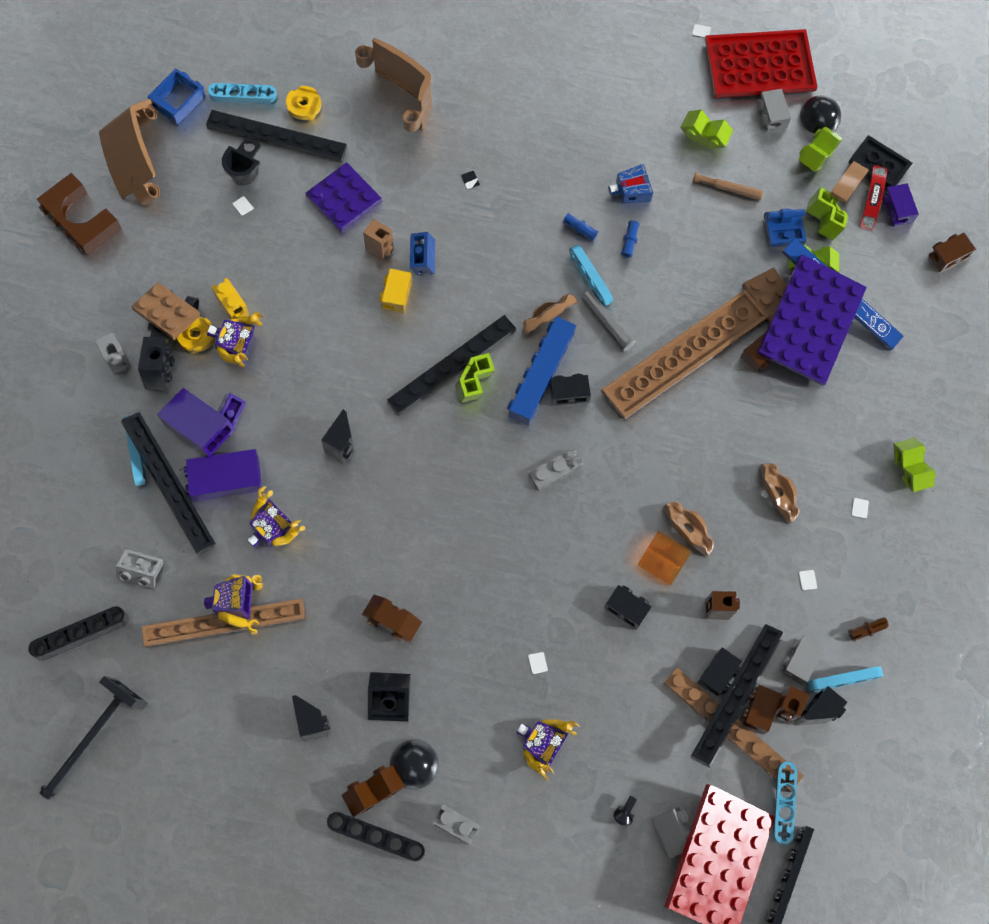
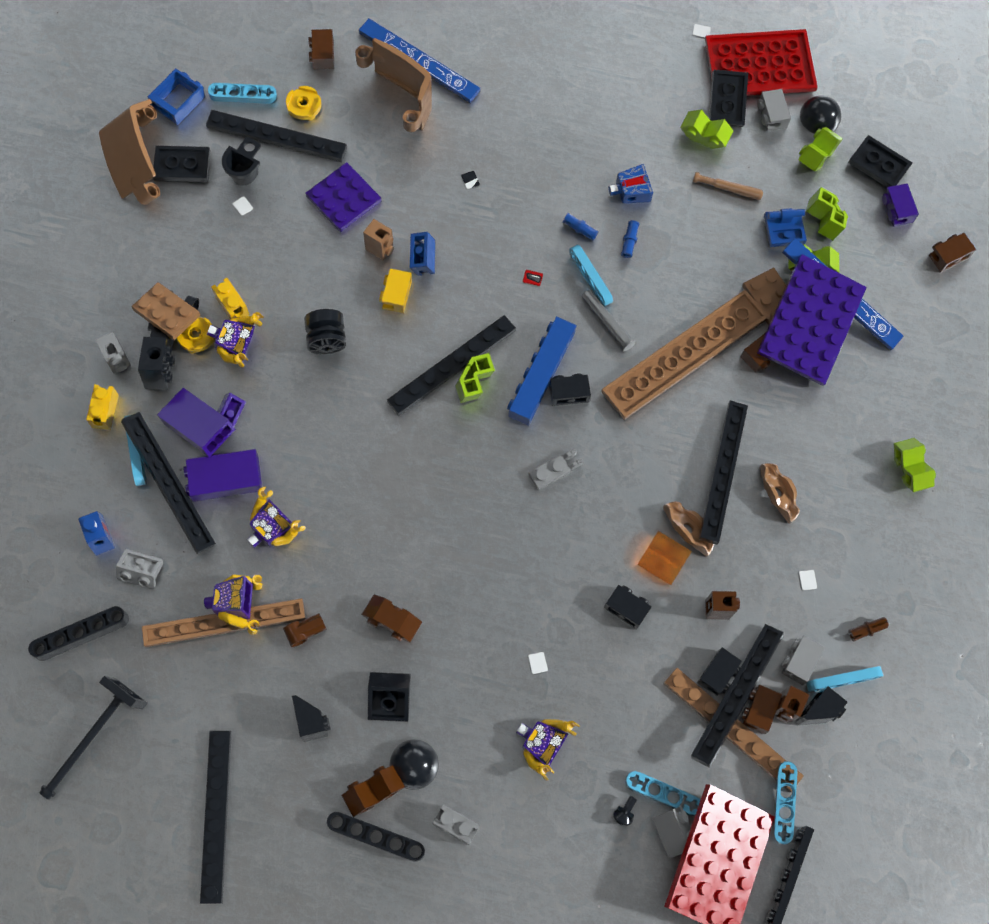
reddish brown arch [37,173,122,255] -> none
black slope [321,409,355,464] -> none
medium nougat piece [523,294,578,336] -> none
medium nougat slope [830,161,869,203] -> none
white sticker [852,498,869,519] -> none
sticker [860,165,887,230] -> none
none -> blue torso [78,511,115,556]
none -> yellow brick [86,384,119,430]
none -> black plate [153,146,211,182]
none -> black plate [200,731,231,904]
none -> reddish brown piece [283,613,327,647]
none -> black wheel [304,309,346,354]
none -> reddish brown brick [308,29,334,70]
none -> blue tile [359,18,480,103]
none -> sticker [523,270,543,286]
none -> medium azure beam [625,771,700,816]
none -> black plate [699,400,748,545]
none -> black plate [709,70,748,127]

